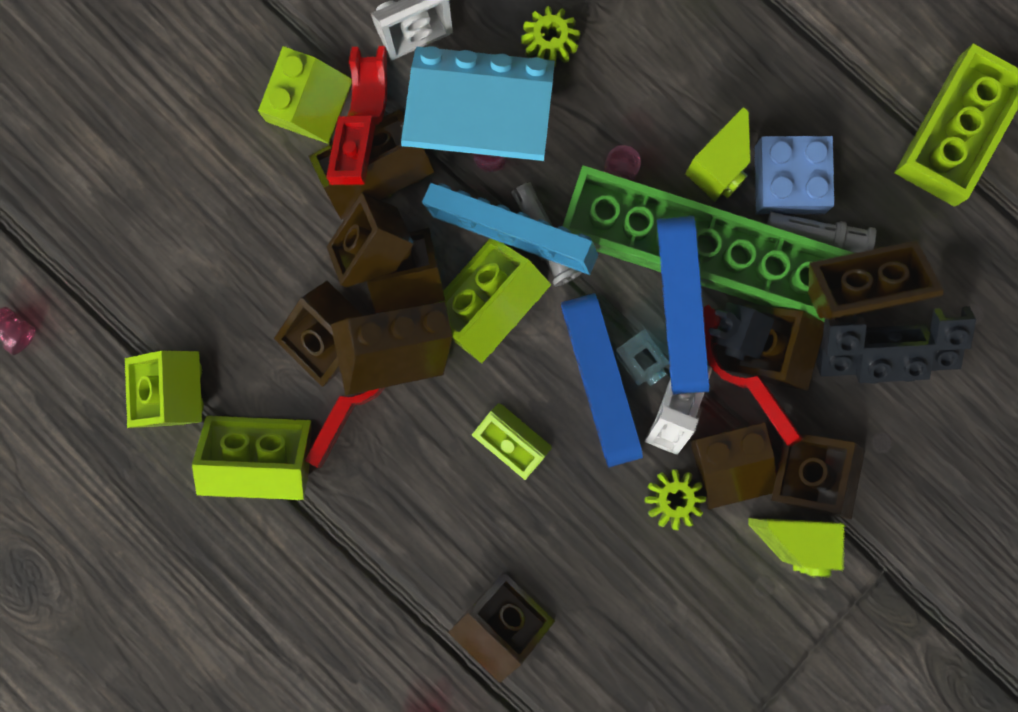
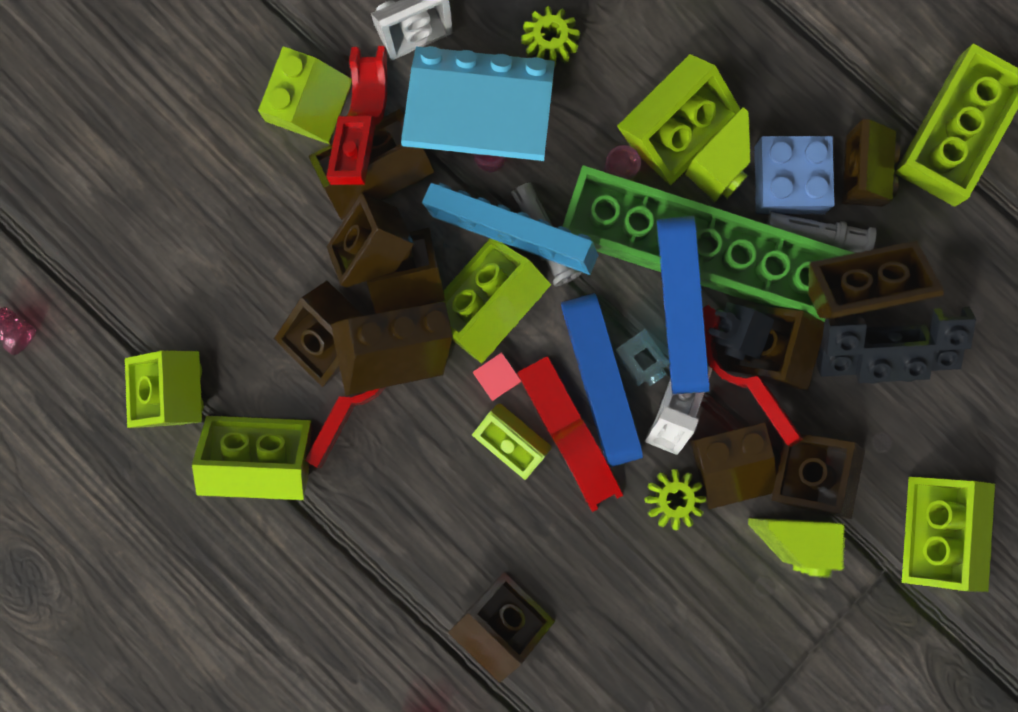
none -> coral tile [473,352,521,402]
none -> red piece [517,356,623,512]
none -> lime slope [617,54,741,185]
none -> dark brown slope [842,119,900,207]
none -> lime slope [902,477,995,592]

